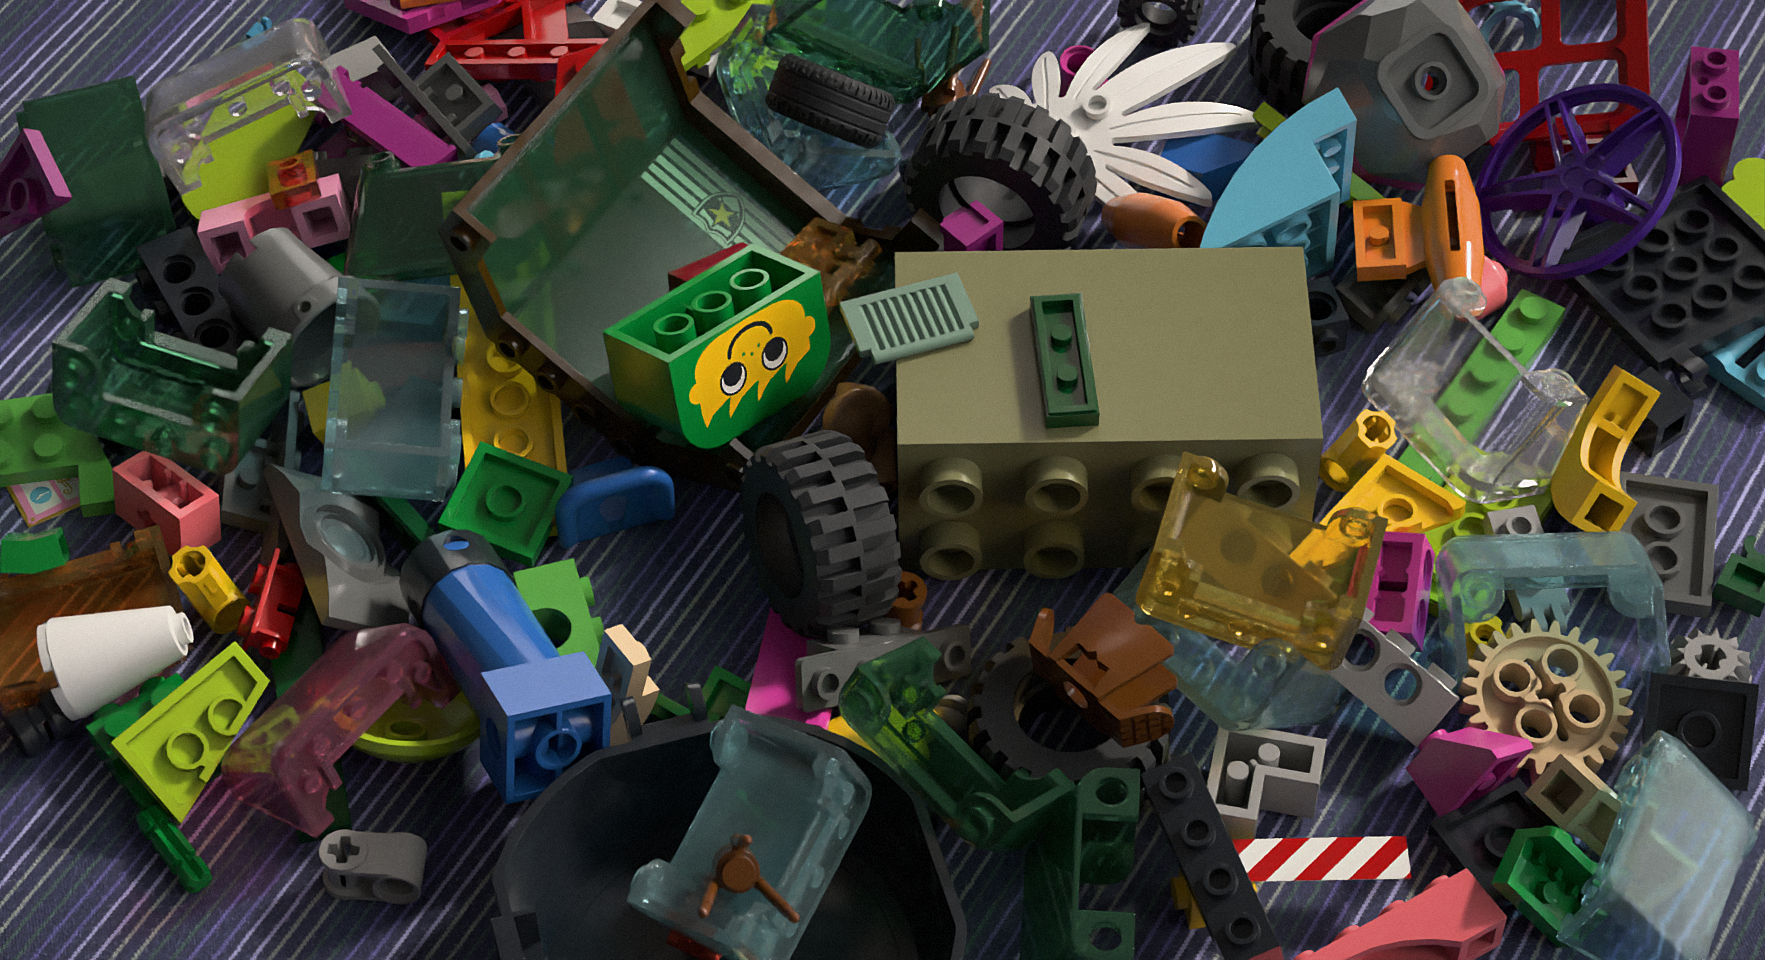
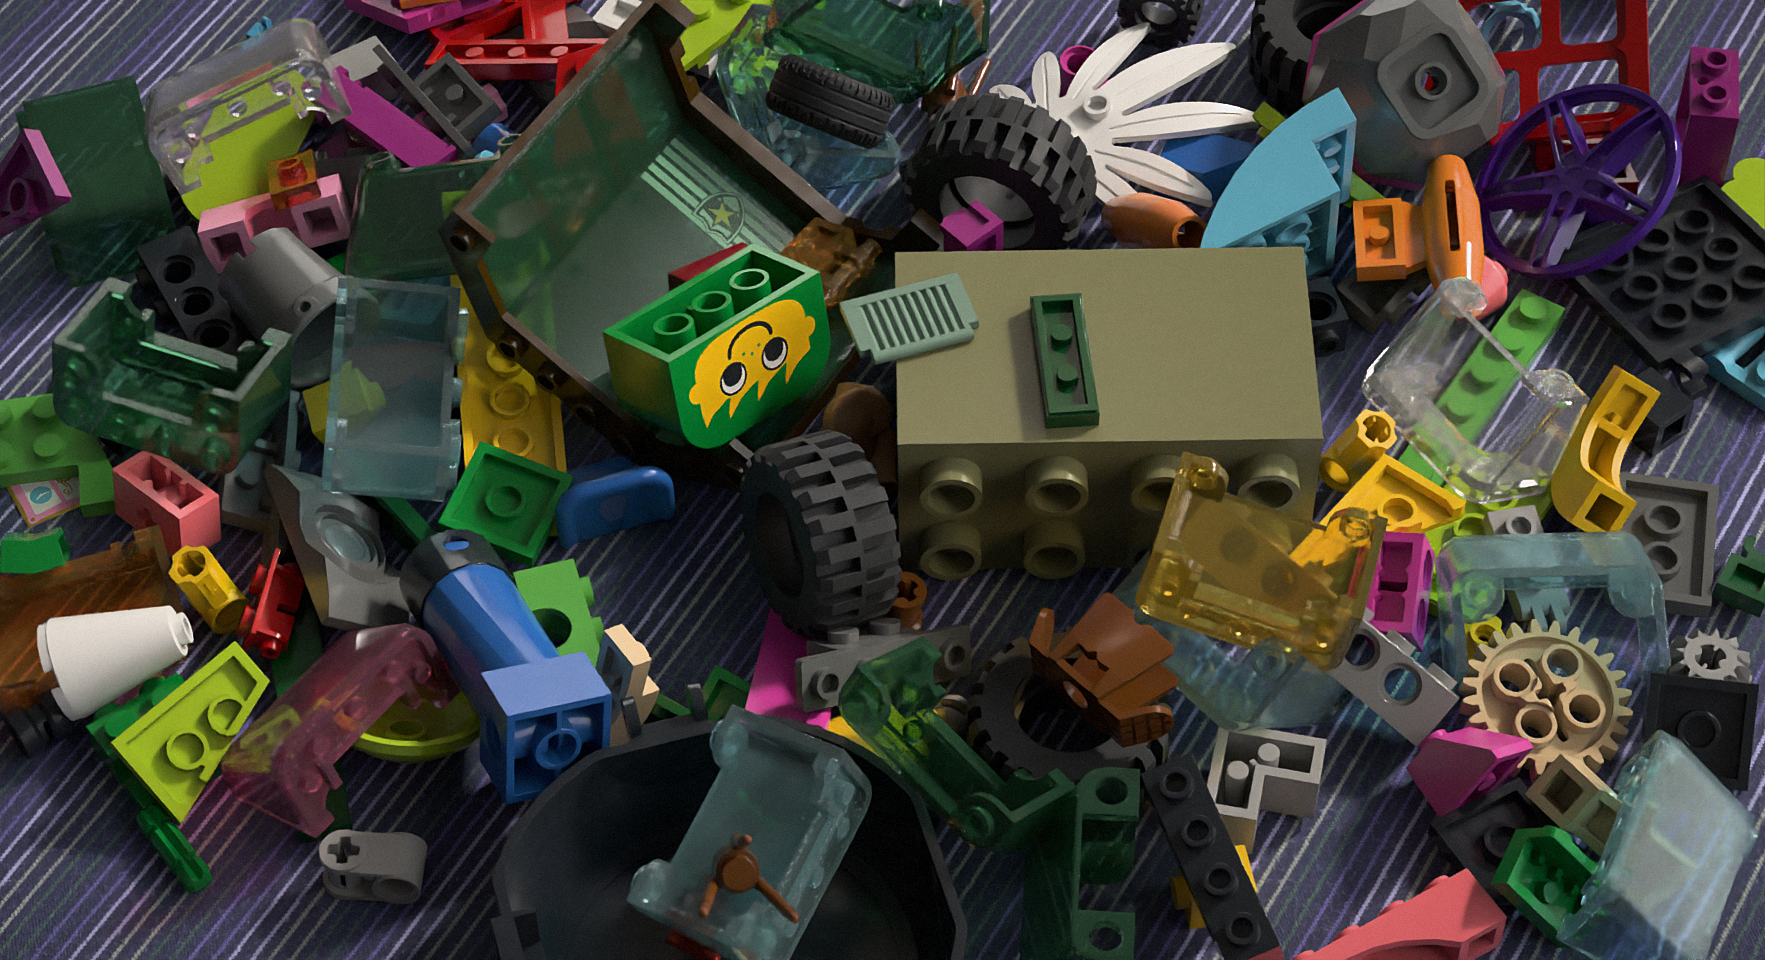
sticker [1232,836,1412,882] -> none

